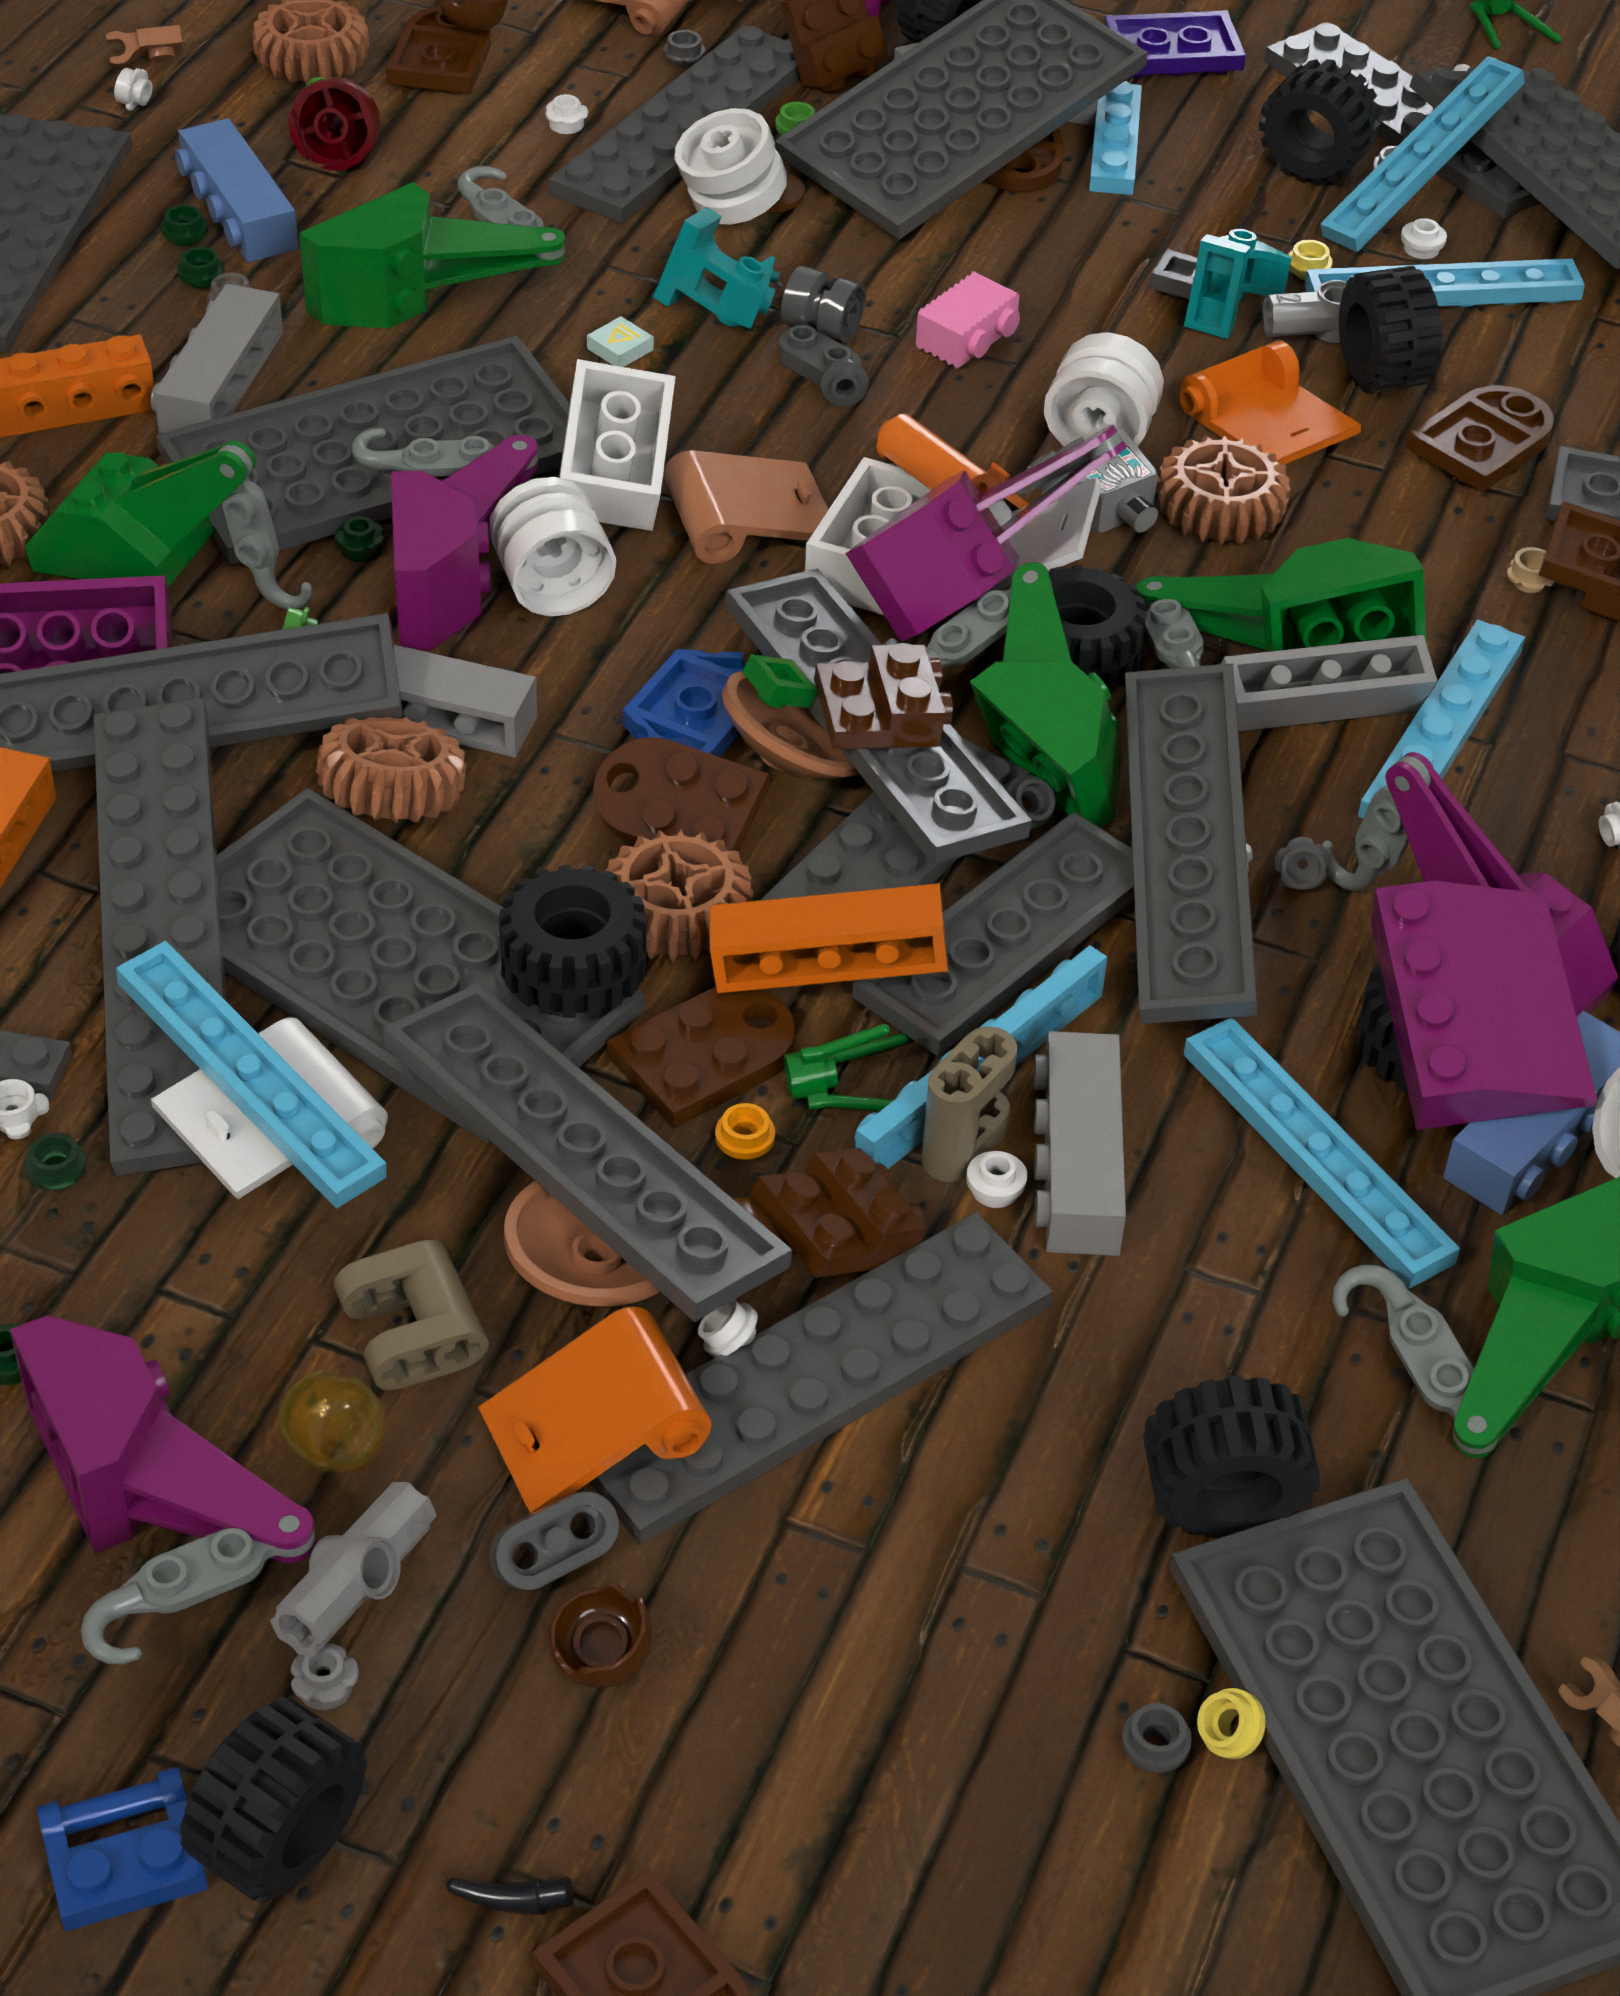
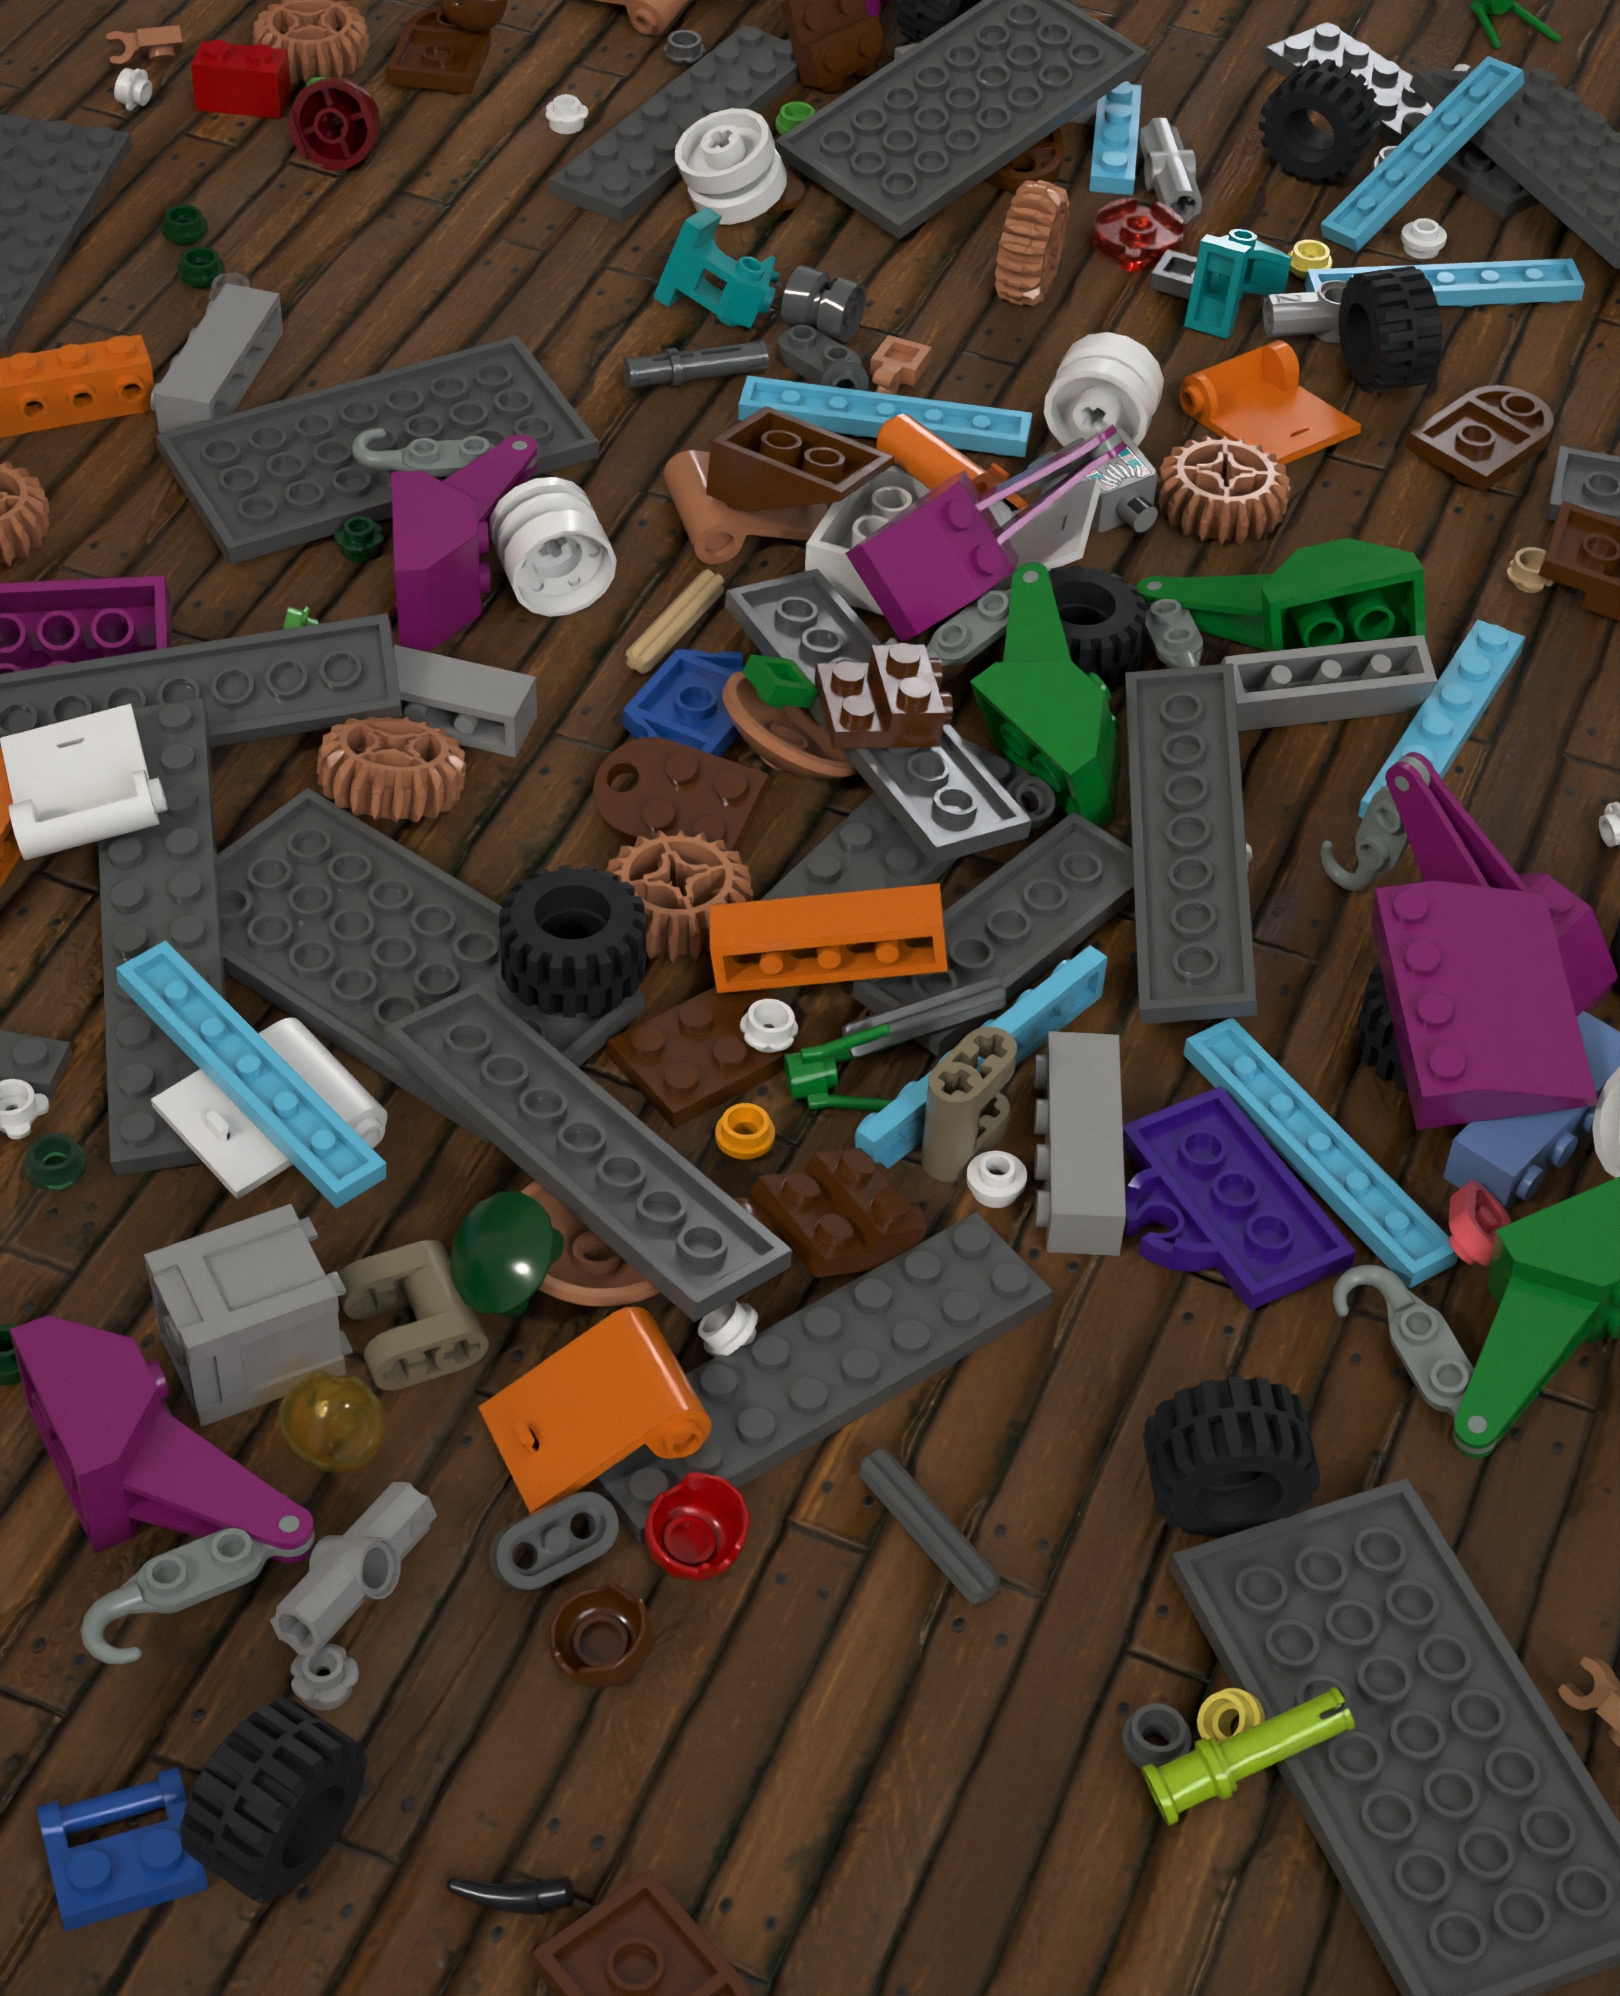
green slope [24,440,312,610] -> none
medium blue brick [175,118,299,263] -> none
green slope [299,166,565,329] -> none
white brick [559,359,676,531] -> none
light aqua tile [587,316,654,367] -> none
bright pink brick [916,271,1020,369] -> none
dark purple plate [1104,11,1246,78] -> none
flat silver plate [1275,837,1330,890] -> none
none -> white door [0,704,168,861]
none -> light grey container [144,1204,353,1427]
none -> red brick [191,40,291,119]
none -> dark green dish [450,1191,564,1318]
none -> dark grey pin [623,340,768,389]
none -> tan axle [626,569,724,674]
none -> red hair [644,1472,751,1581]
none -> reddish brown slope [706,406,894,512]
none -> medium azure plate [738,376,1032,457]
none -> white plate [740,999,798,1053]
none -> dark grey axle [842,976,1007,1057]
none -> dark grey axle [859,1448,1000,1606]
none -> nougat plate [870,335,932,395]
none -> nougat gear [995,180,1070,306]
none -> clear red plate [1092,198,1183,272]
none -> dark purple plate [1123,1086,1356,1310]
none -> light grey piece [1139,118,1202,224]
none -> lime pin [1141,1686,1355,1826]
none -> coral plate [1448,1180,1511,1268]

